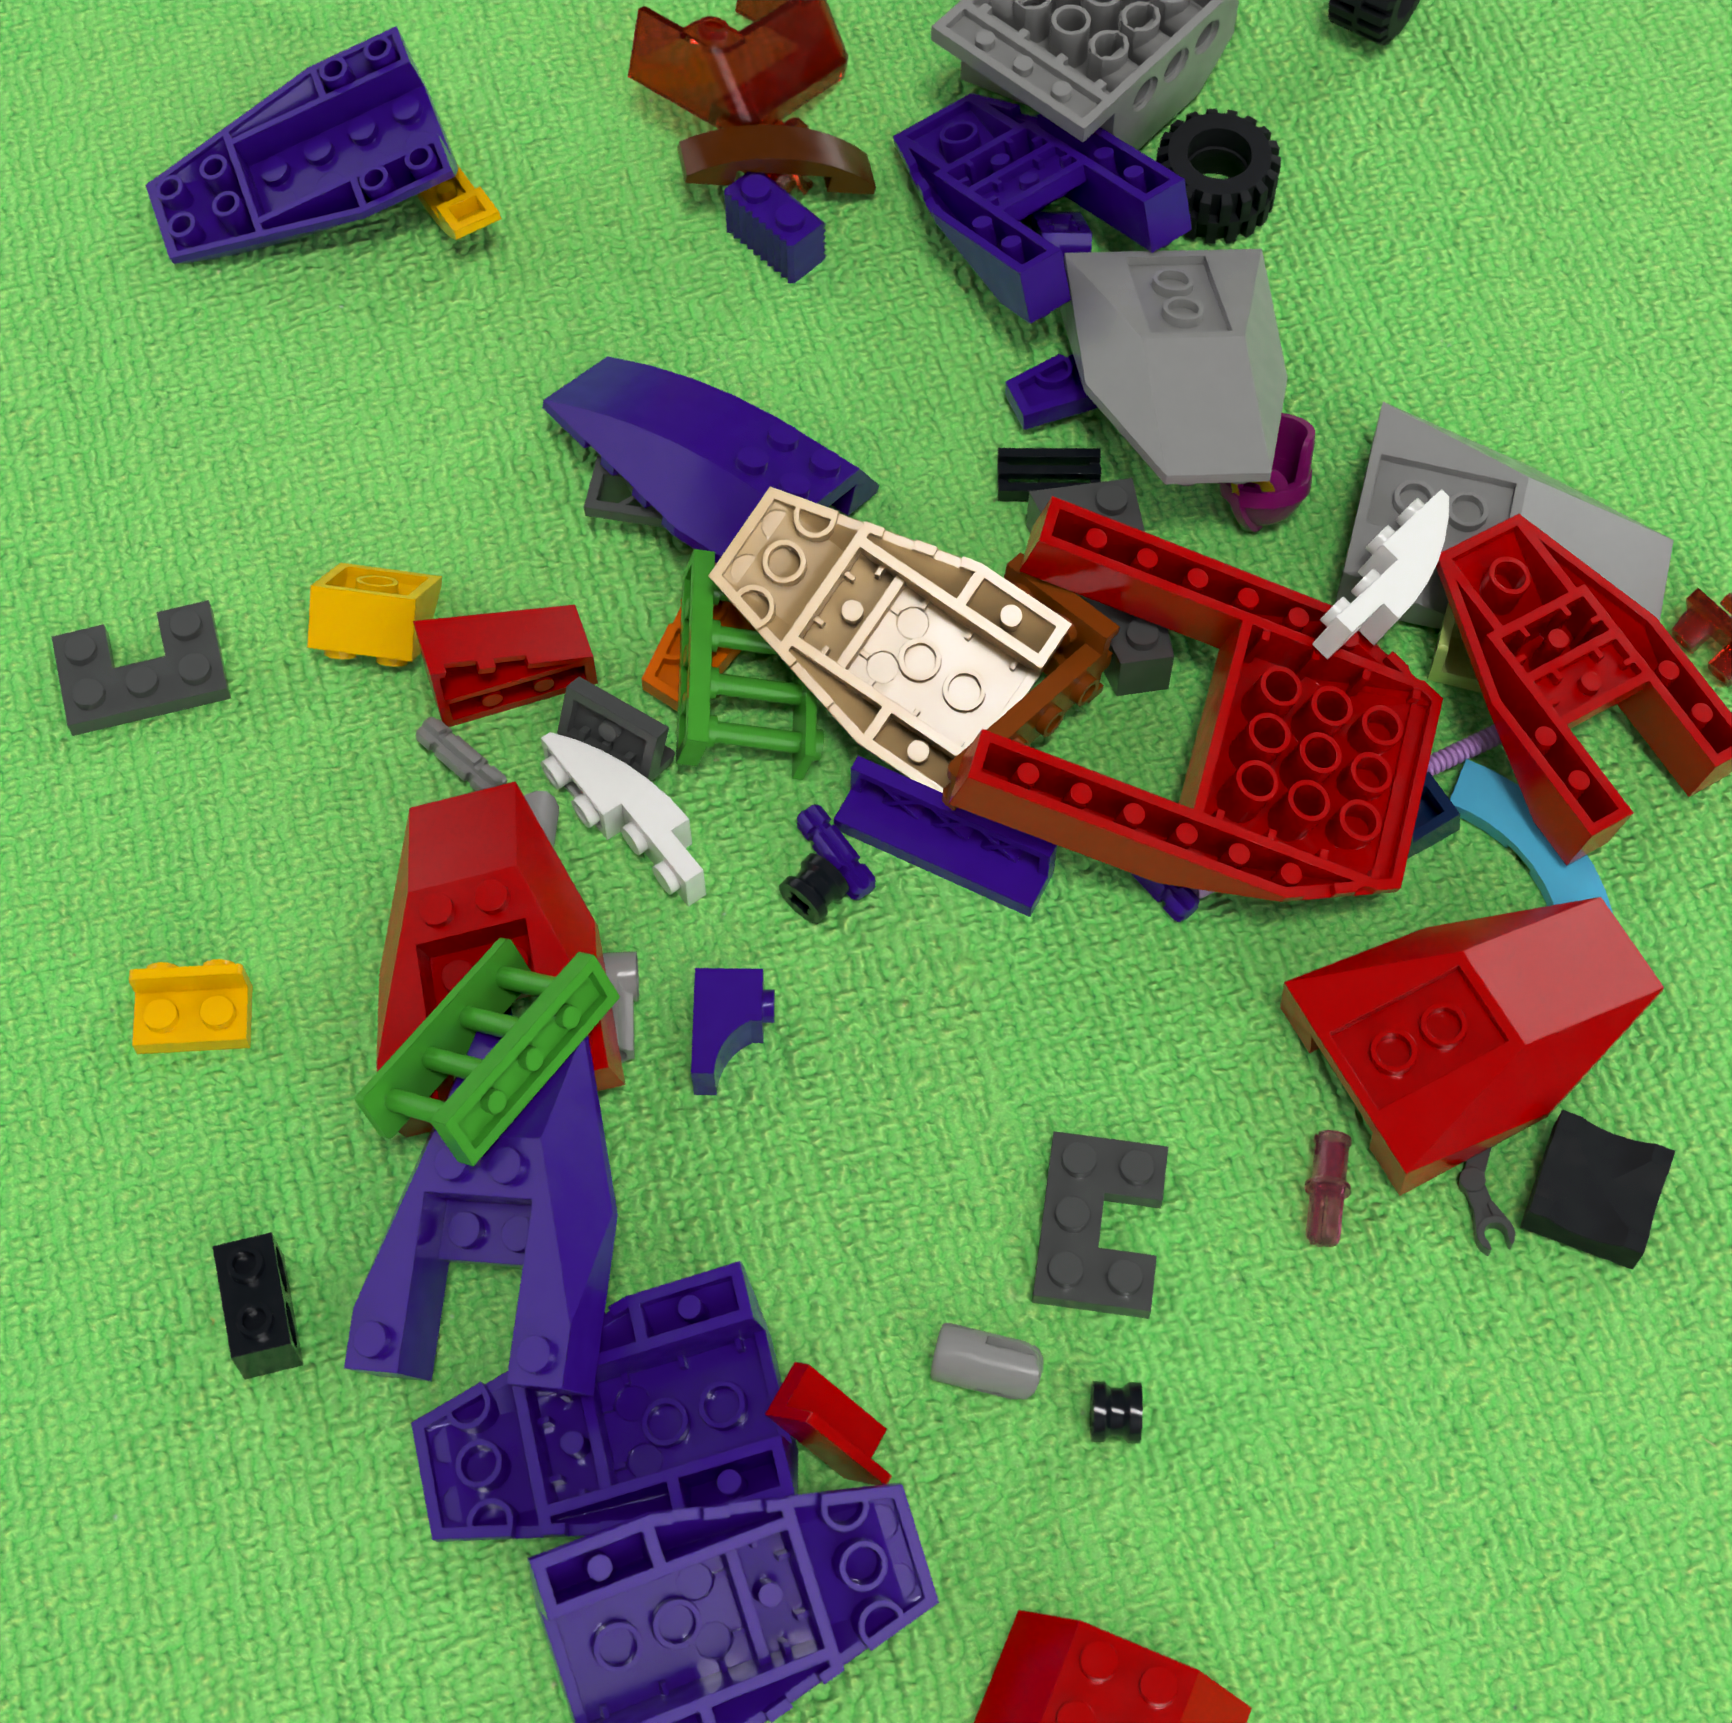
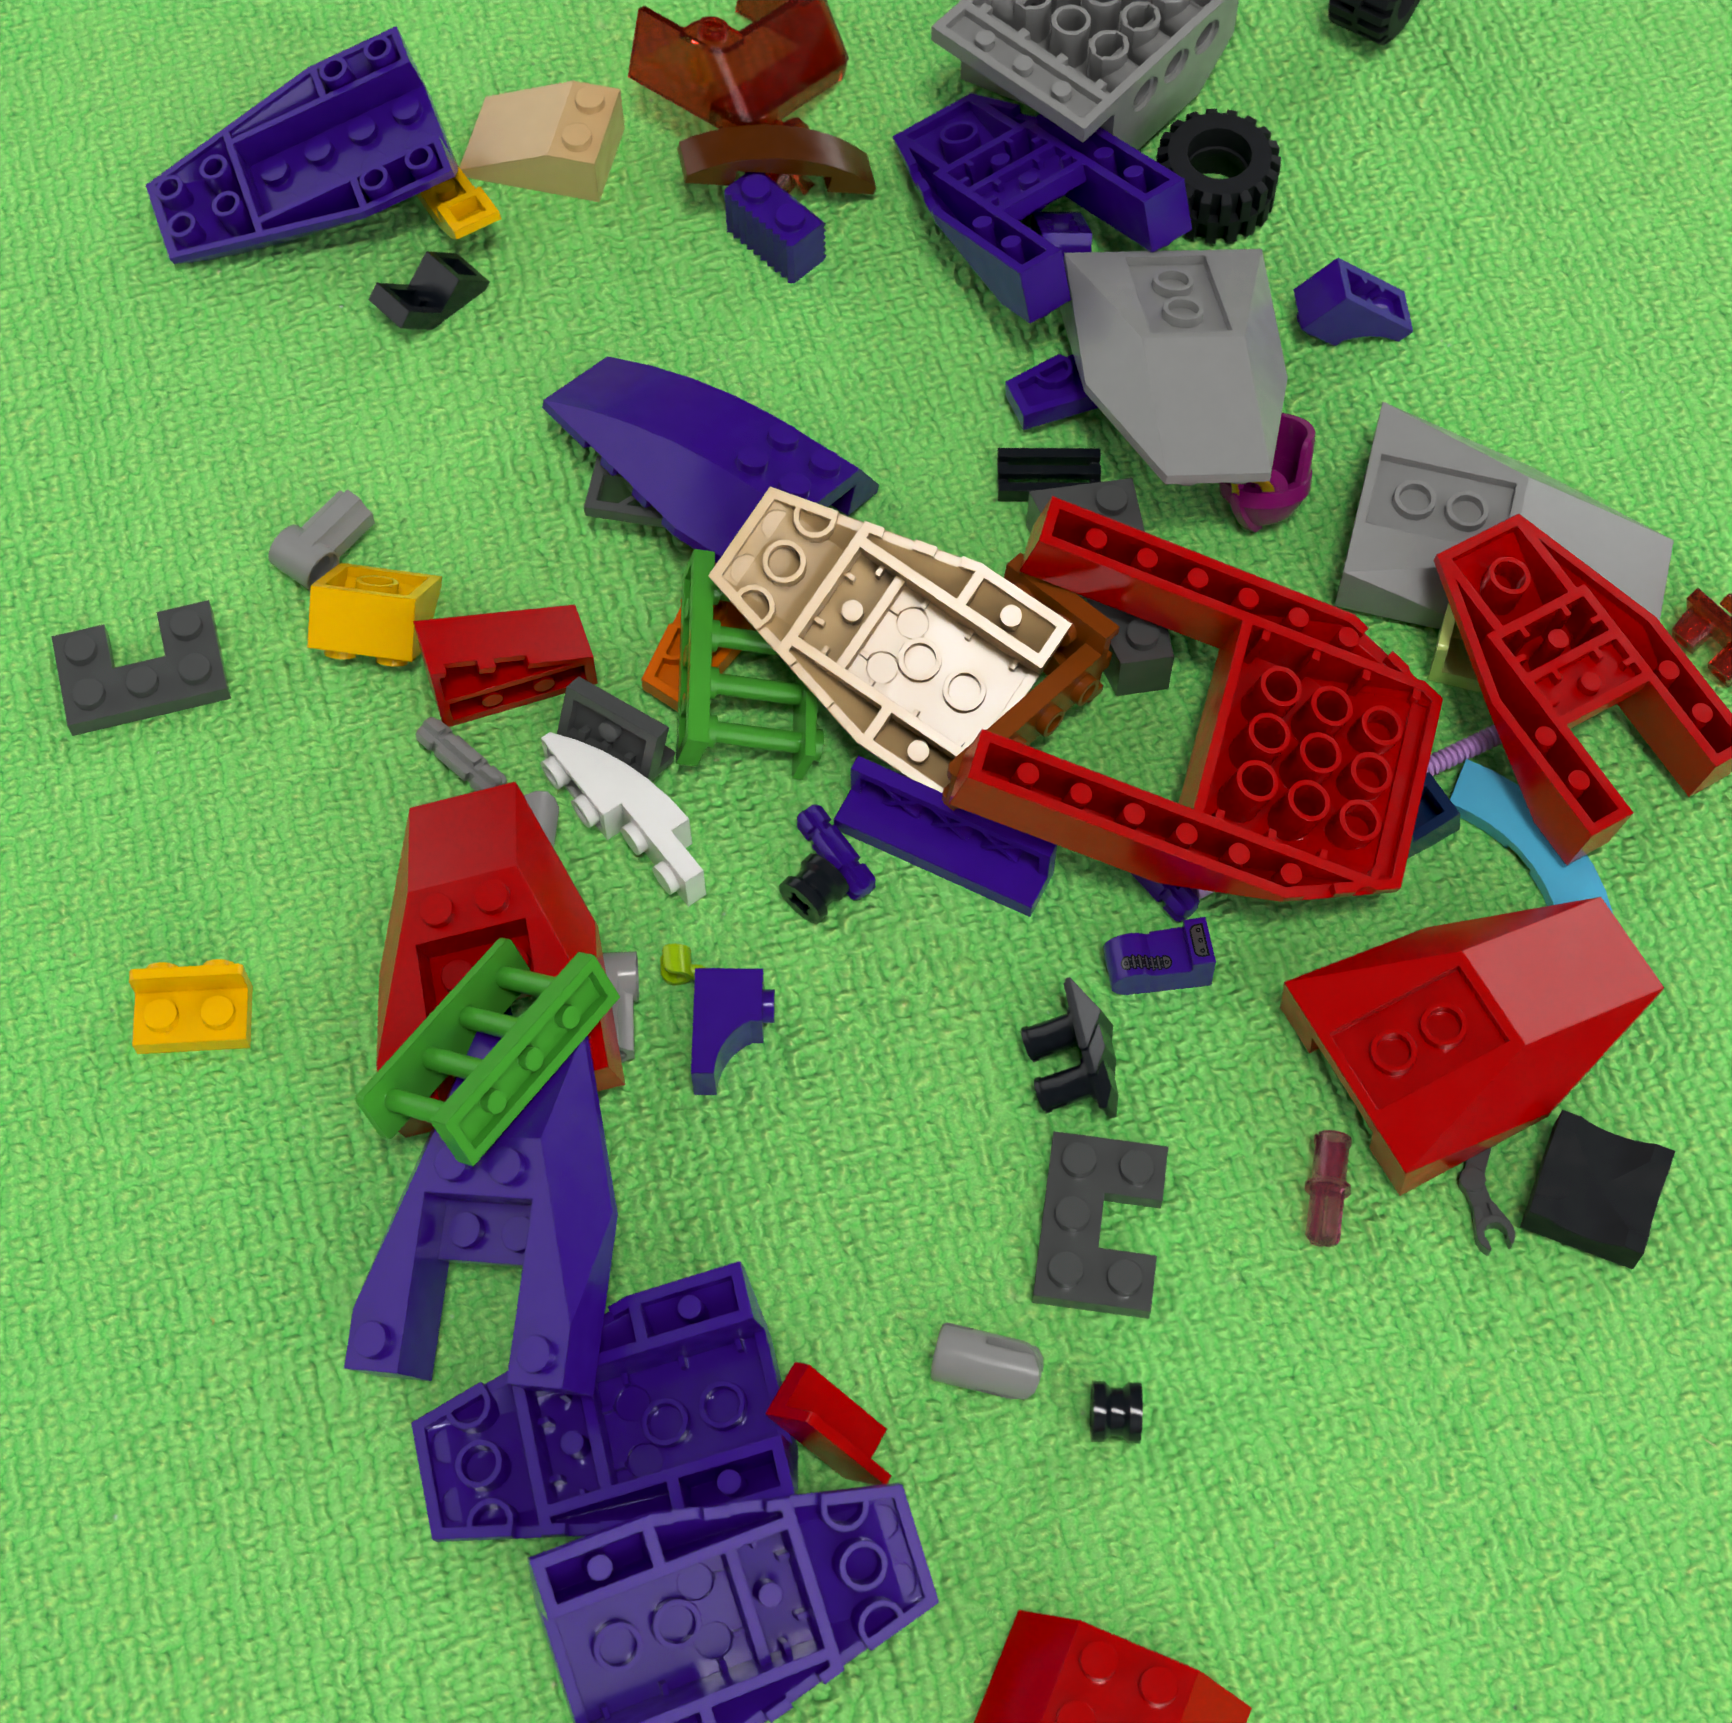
black brick [212,1232,303,1379] -> none
white slope [1312,489,1449,660] -> none
none -> light grey piece [268,490,375,591]
none -> slope [368,251,490,330]
none -> tan slope [460,81,625,202]
none -> lime hand [660,943,707,986]
none -> black connector [1021,977,1118,1119]
none -> dark purple leg [1103,917,1216,995]
none -> dark purple arch [1293,258,1413,346]

